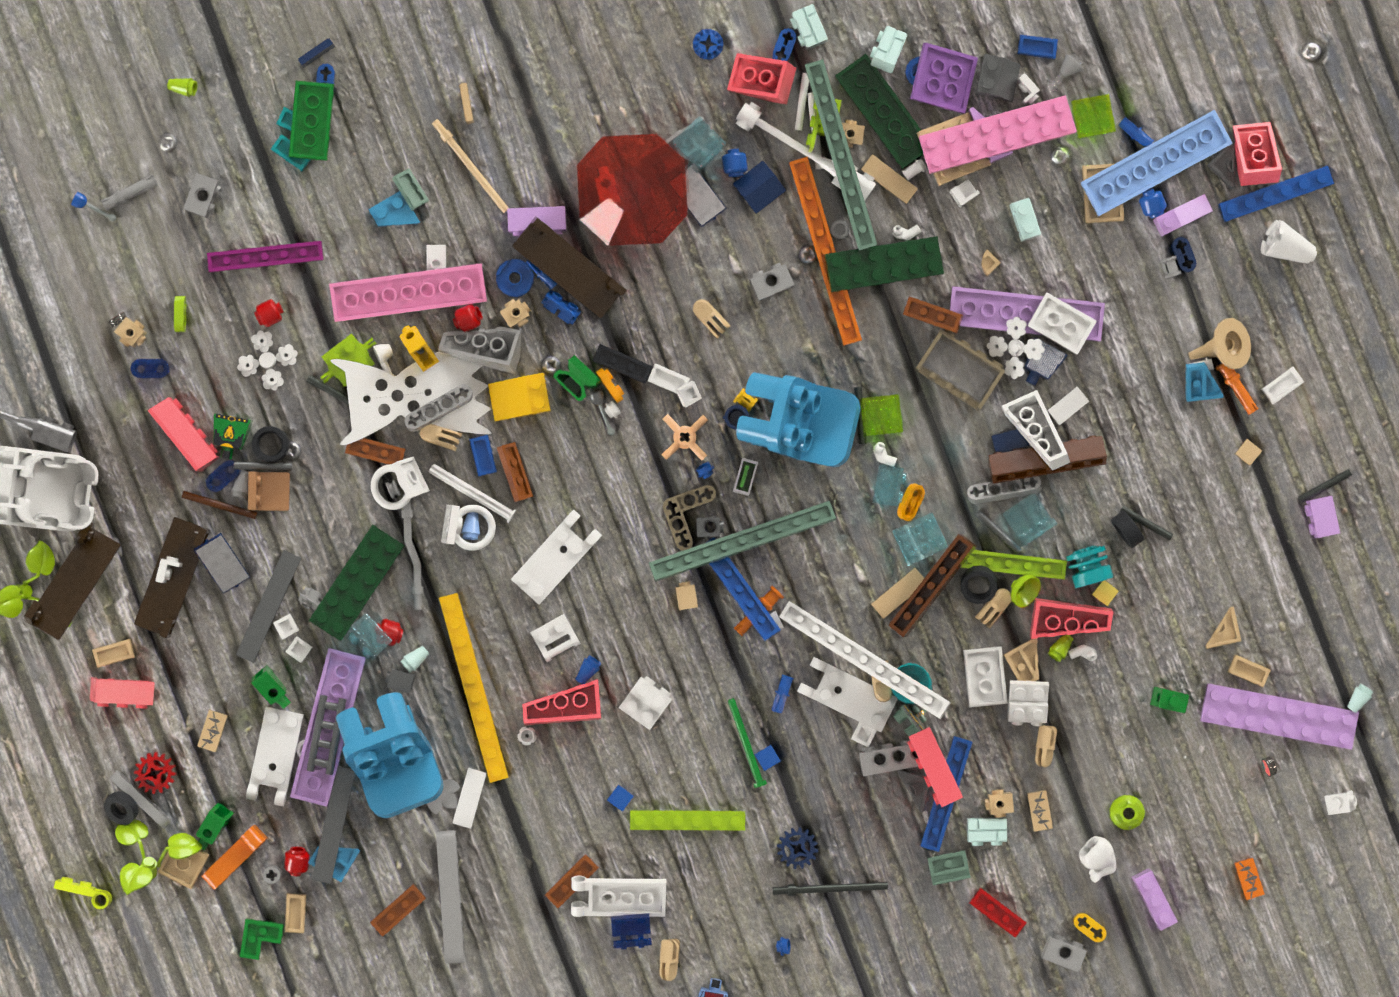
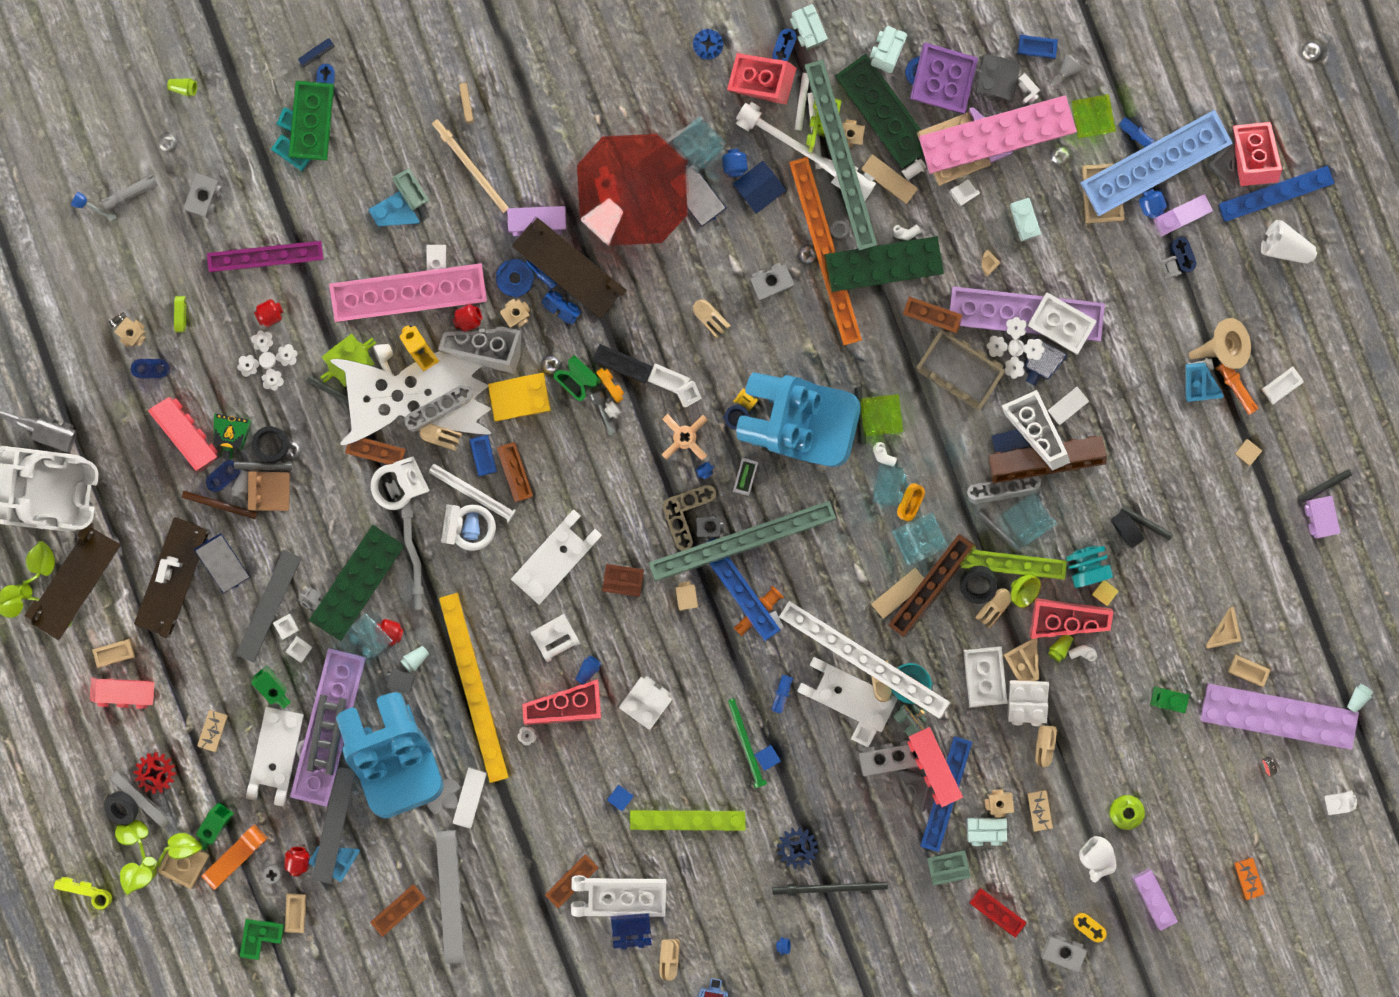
none -> copper plate [602,564,644,597]

